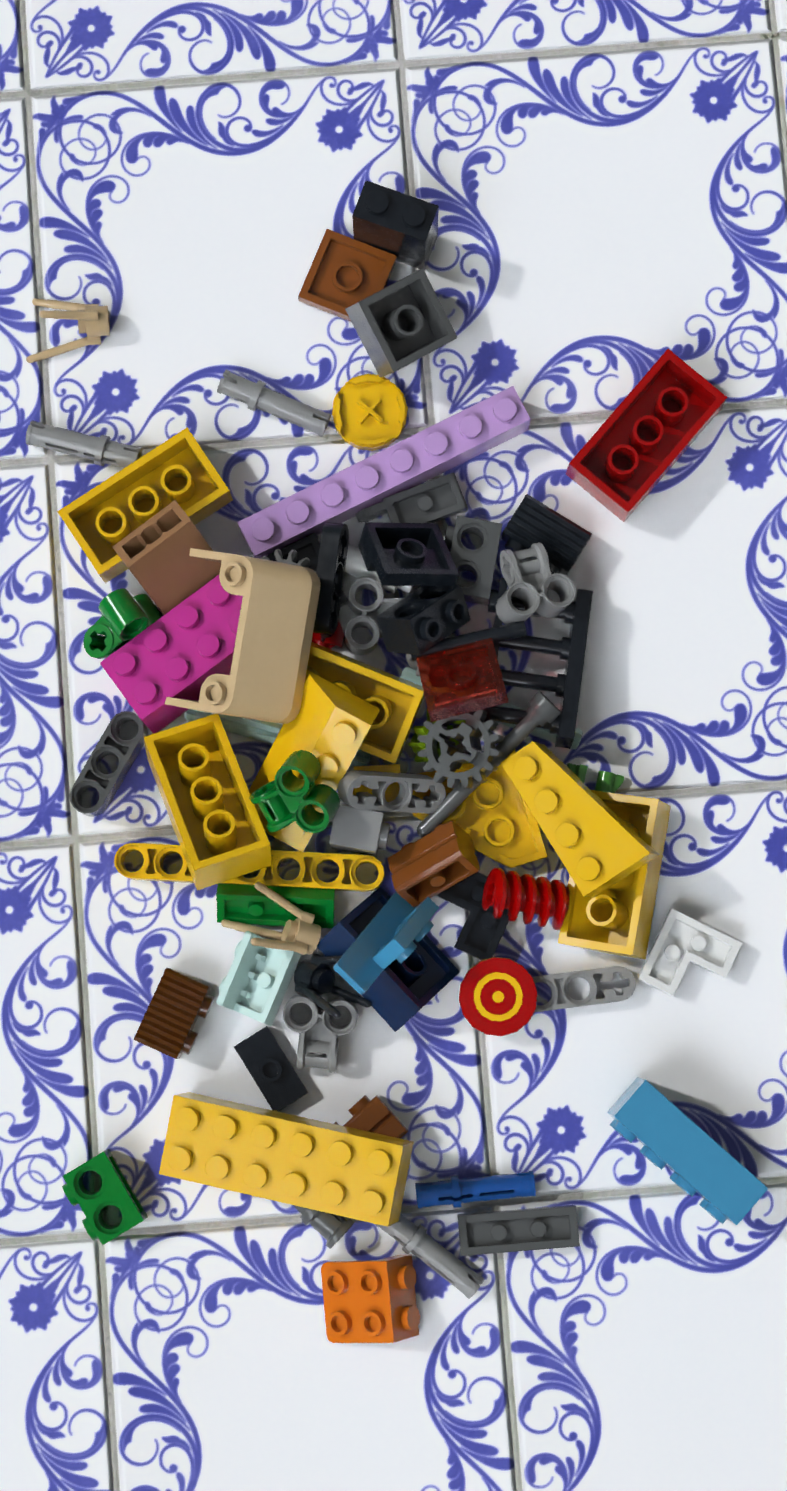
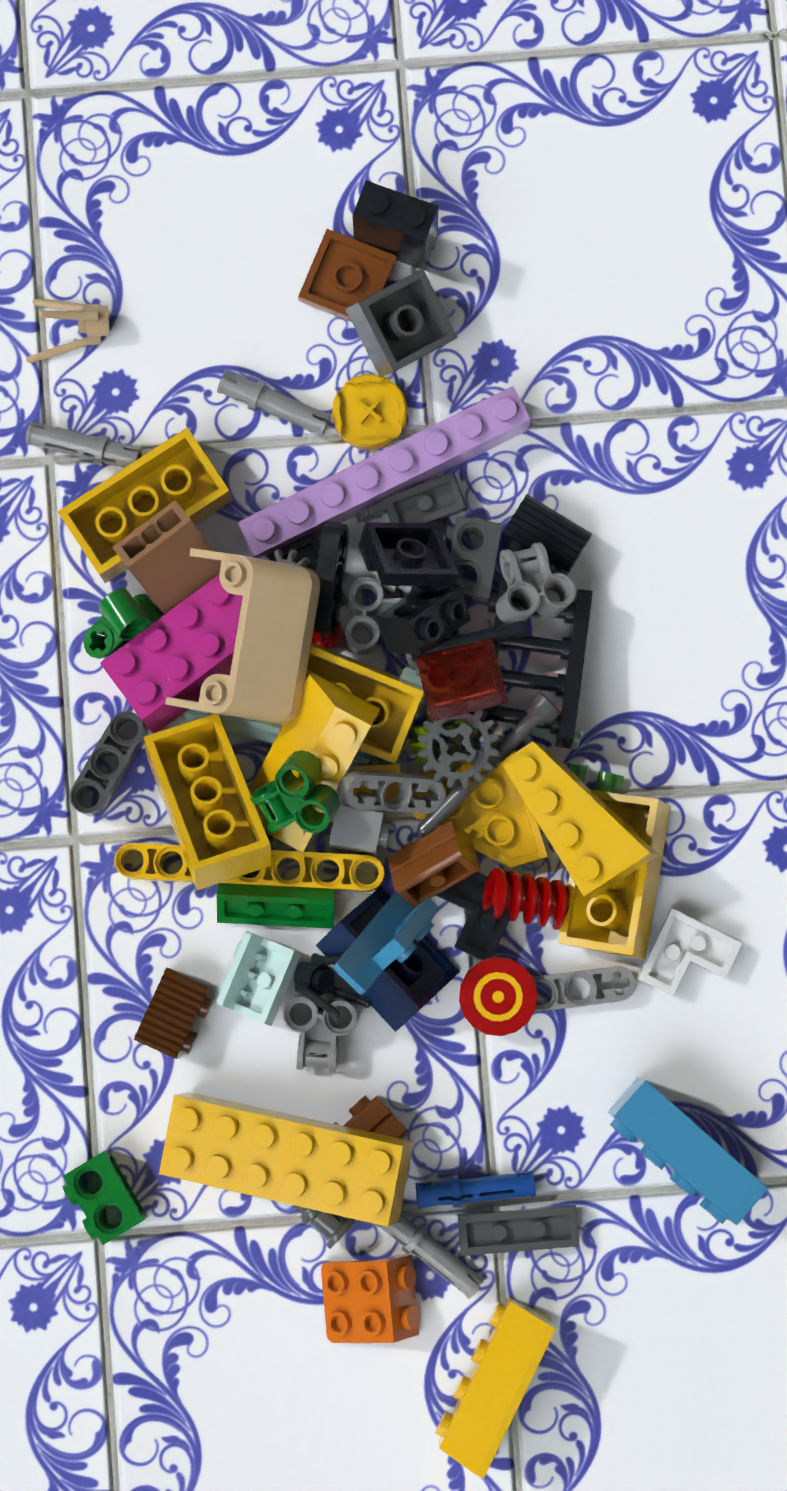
tan plant [221,882,321,955] -> none
black plate [234,1026,309,1112] -> none
red brick [566,349,727,522] -> none
none -> yellow slope [435,1296,556,1479]

